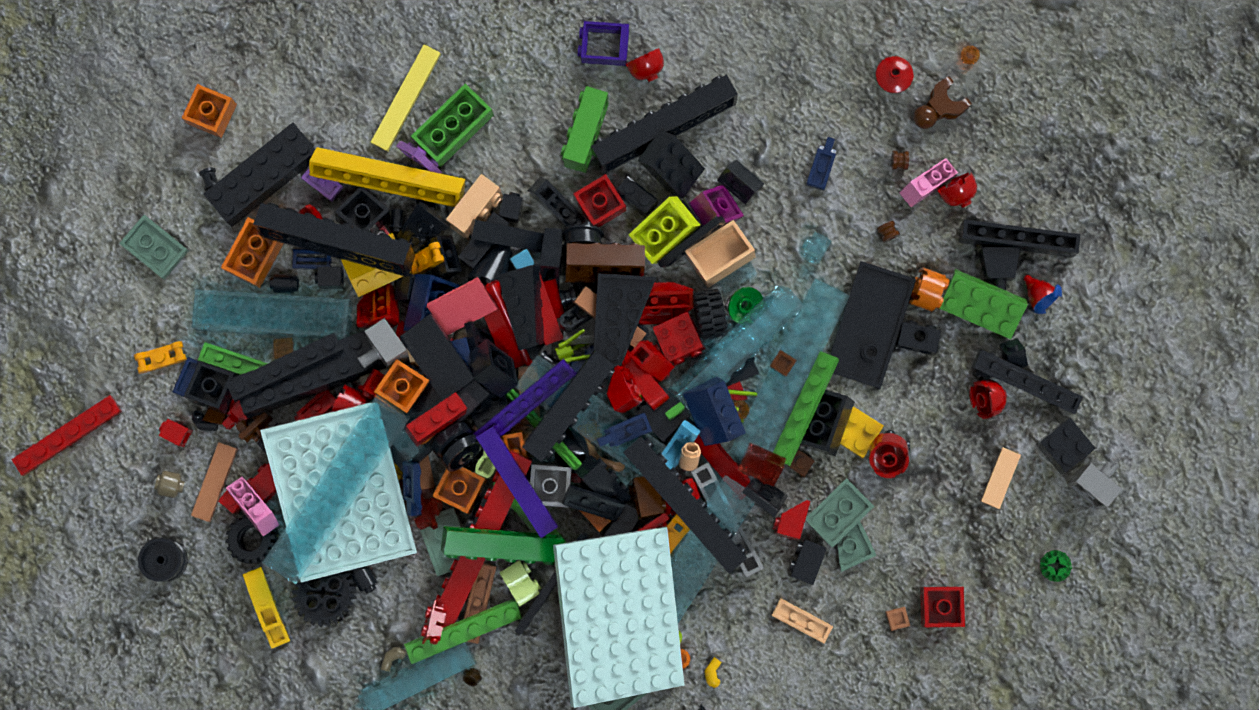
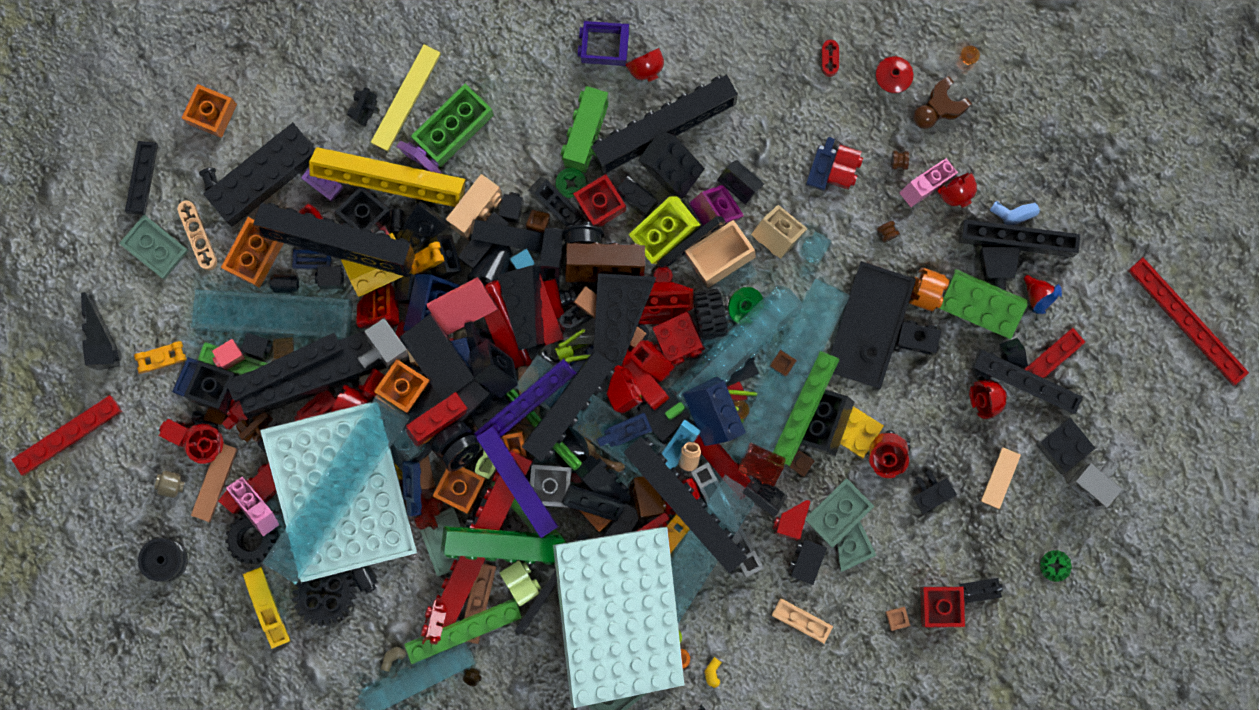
none -> black wedge [81,292,122,370]
none -> black tile [125,141,158,215]
none -> light nougat beam [178,200,217,271]
none -> red cylinder [182,424,224,464]
none -> coral brick [212,339,246,370]
none -> black brick [240,333,273,360]
none -> black hips [347,88,380,127]
none -> reddish brown plate [526,210,551,233]
none -> green gear [556,168,586,199]
none -> red tile [653,267,673,283]
none -> tan slope [751,205,807,259]
none -> red beam [821,40,839,77]
none -> red brick [827,145,863,190]
none -> black hinge [912,470,957,514]
none -> black hinge [959,578,1003,603]
none -> light blue arm [990,201,1040,225]
none -> red tile [1025,328,1086,378]
none -> red tile [1127,257,1249,386]

